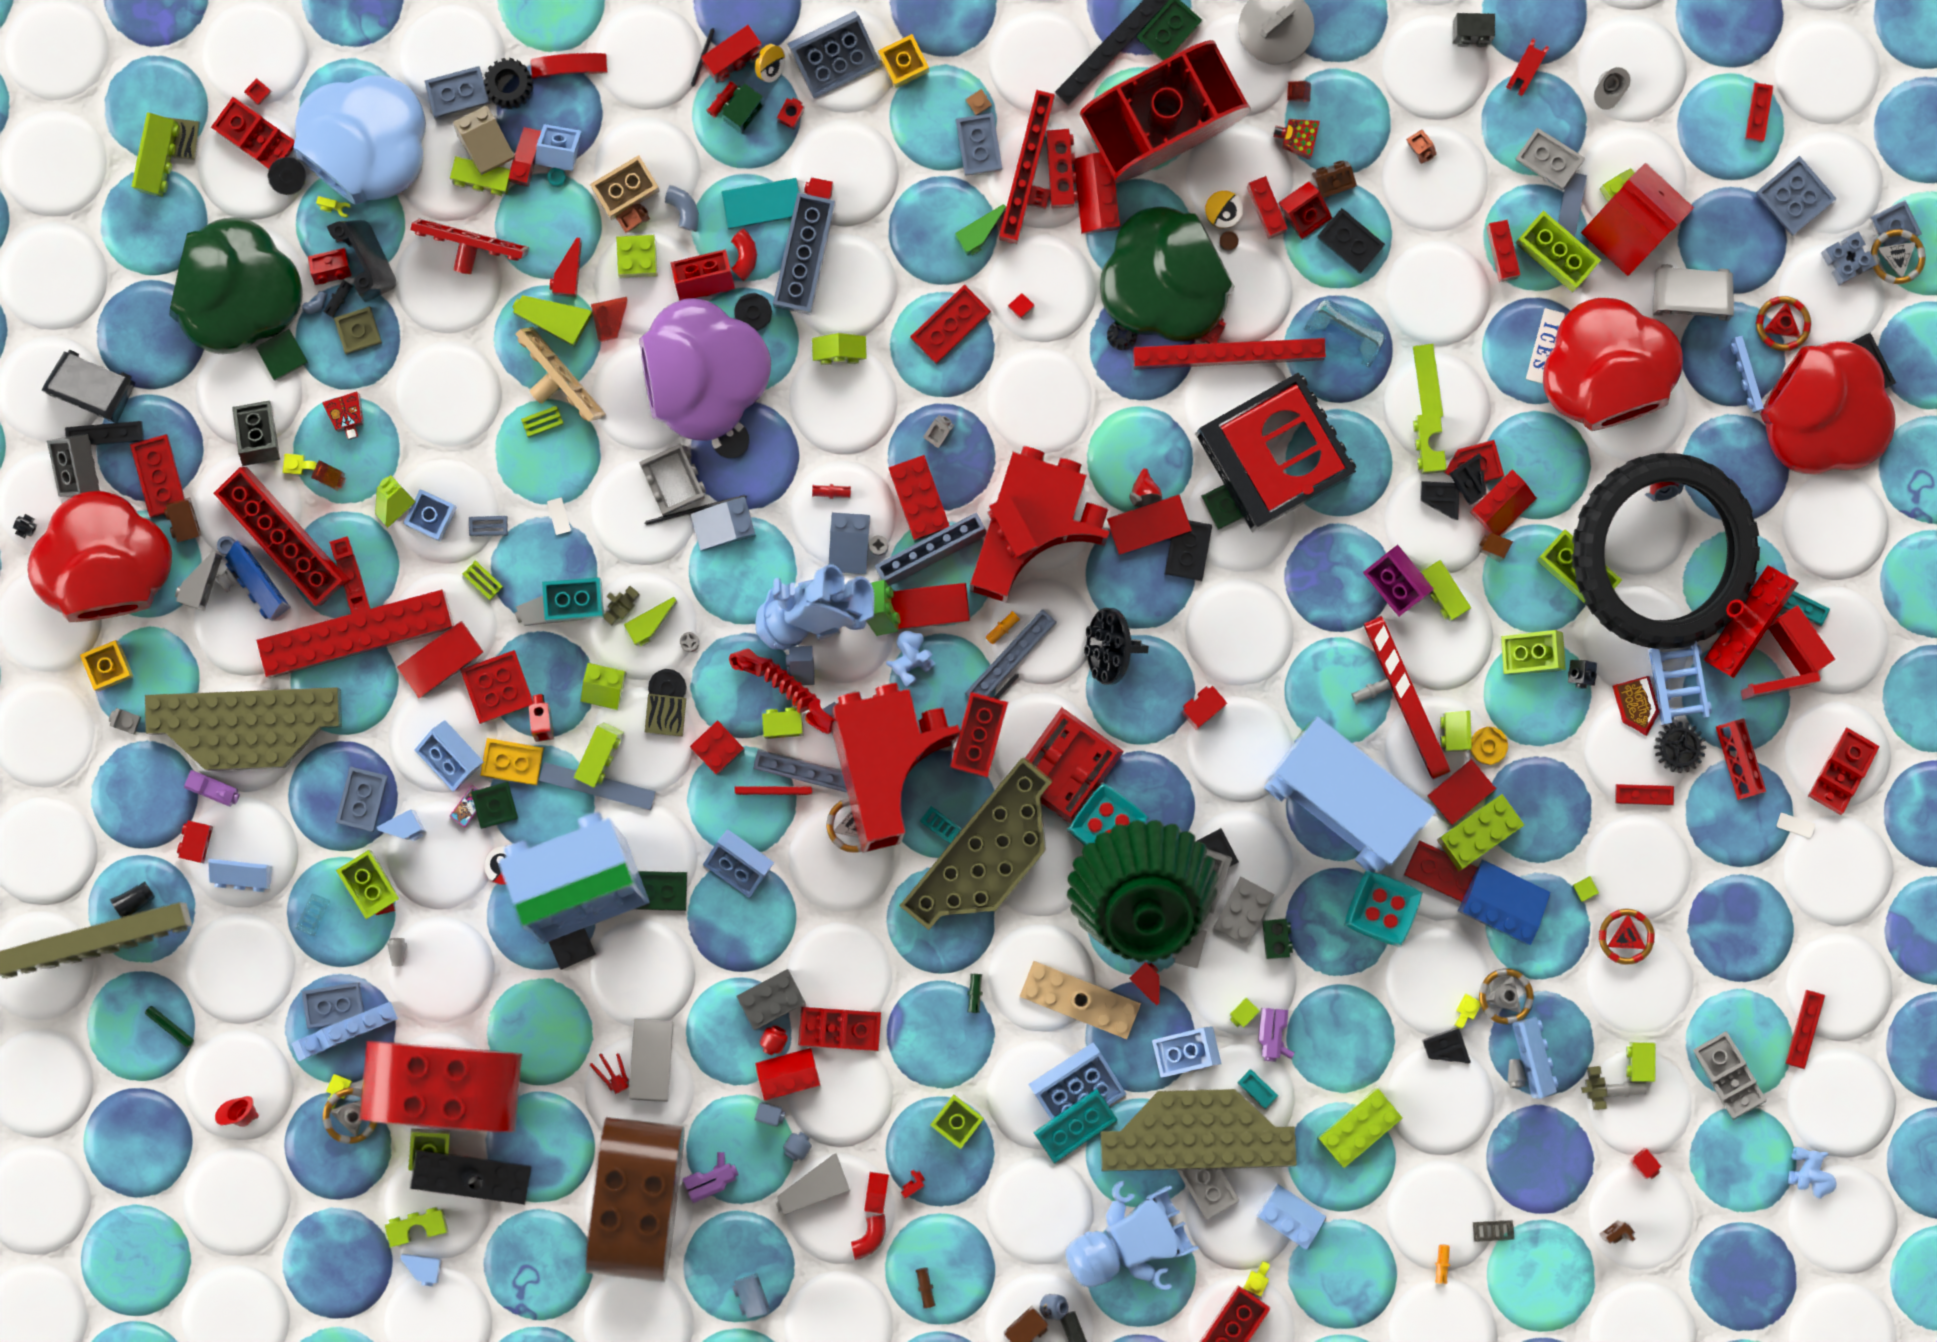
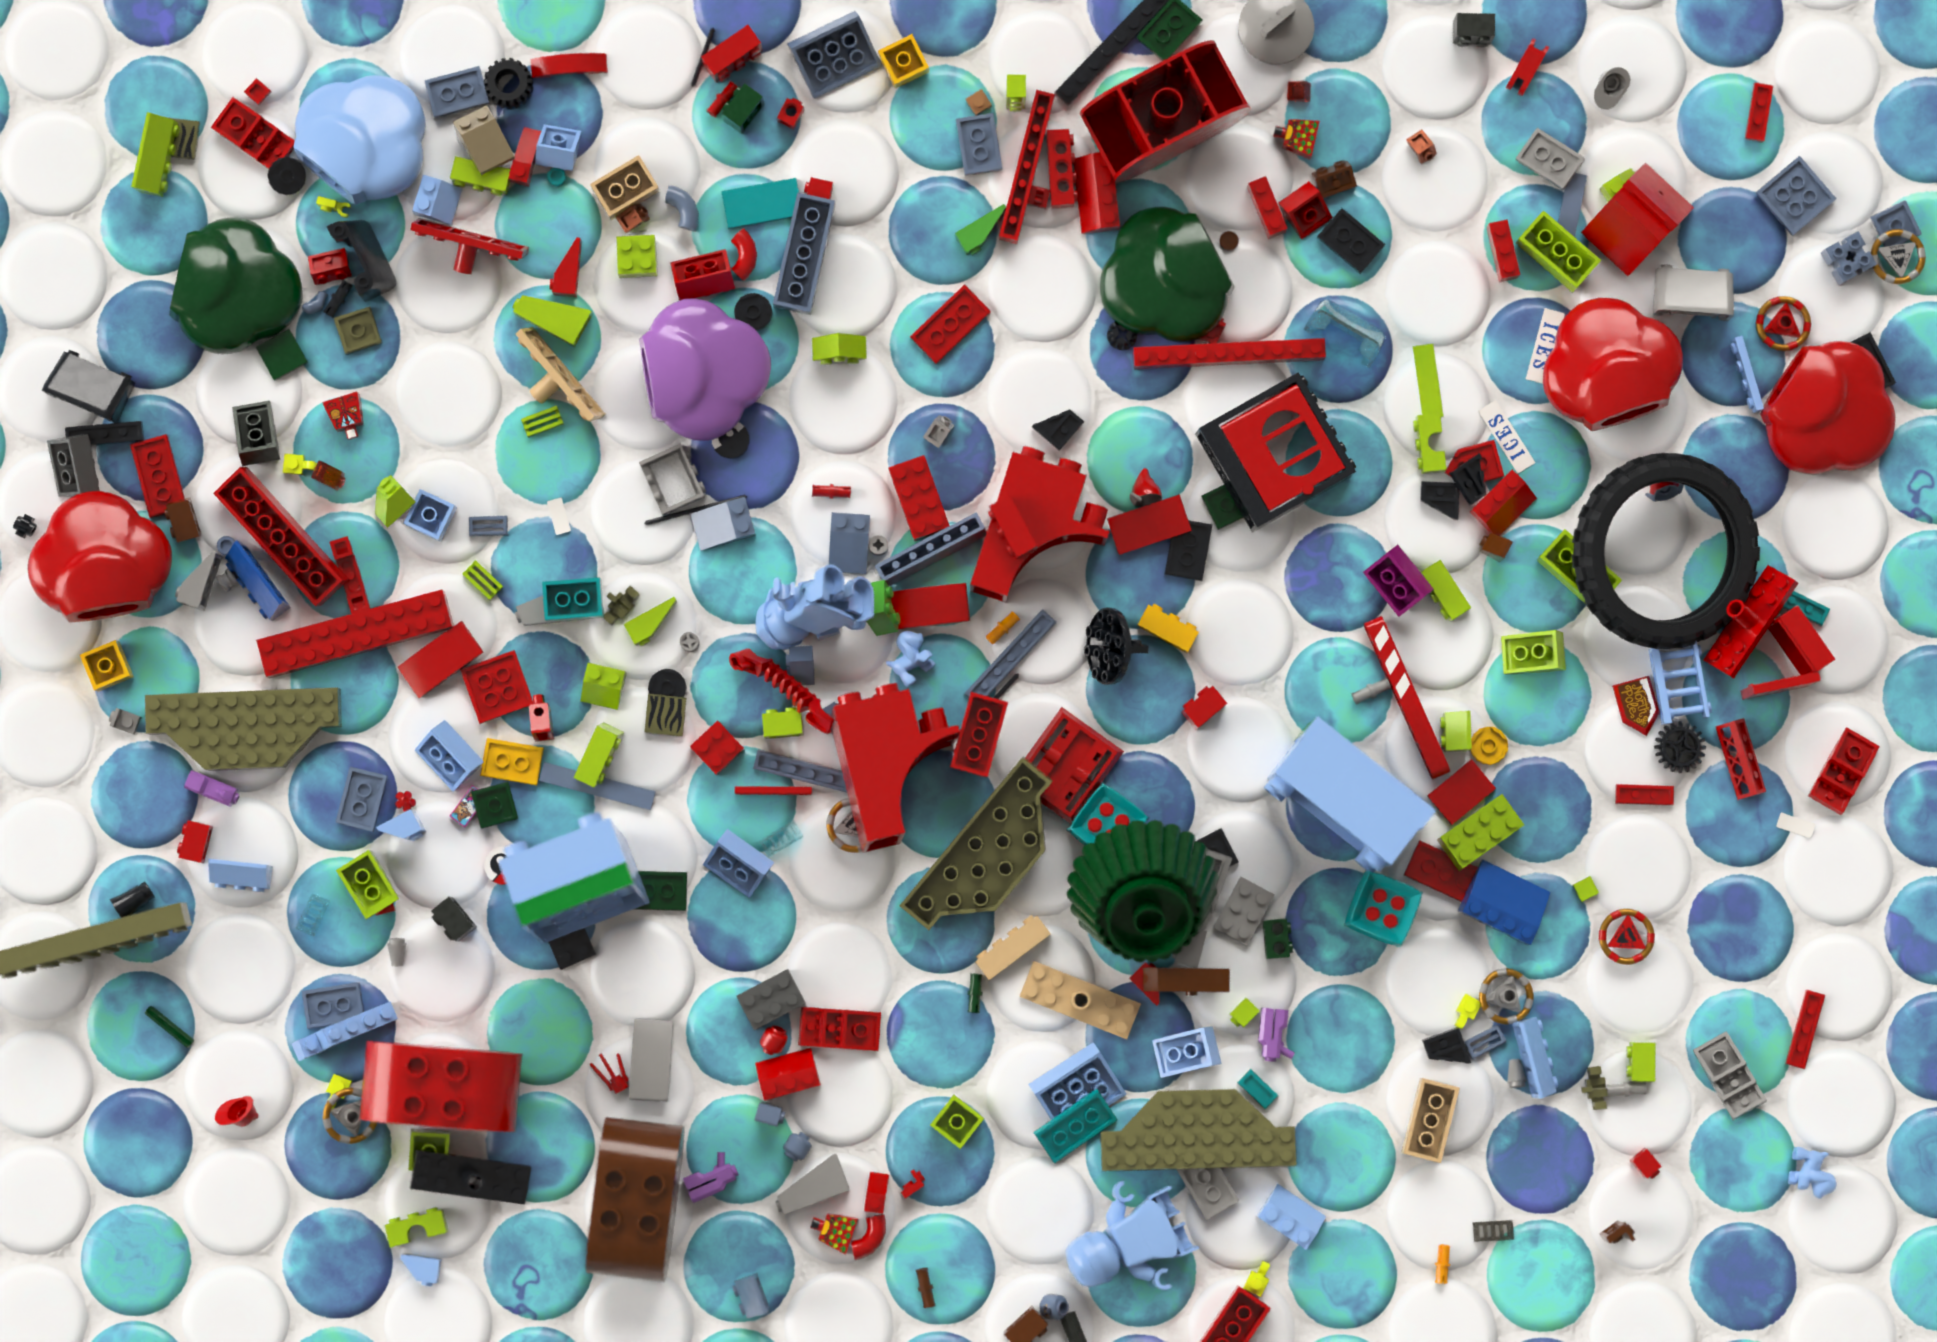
clear red wing [591,297,628,342] -> none
tile [755,44,785,83] -> none
teal slope [920,806,962,844] -> none
red slope [1008,293,1035,320] -> none
tile [1205,190,1243,229] -> none
lime brick [1317,1088,1403,1168] -> none
black brick [1568,660,1597,689] -> none
none -> red plant [395,791,416,812]
none -> light blue slope [412,175,462,225]
none -> pearl dark grey brick [431,896,477,942]
none -> clear light blue slope [759,820,803,857]
none -> torso [810,1213,858,1254]
none -> tan brick [975,915,1051,980]
none -> lime brick [1006,74,1026,112]
none -> black wing [1032,409,1084,451]
none -> yellow brick [1137,604,1199,653]
none -> reddish brown brick [1143,968,1230,996]
none -> tan brick [1401,1078,1460,1163]
none -> sand blue tile [1464,1024,1507,1059]
none -> white sticker [1478,400,1535,473]

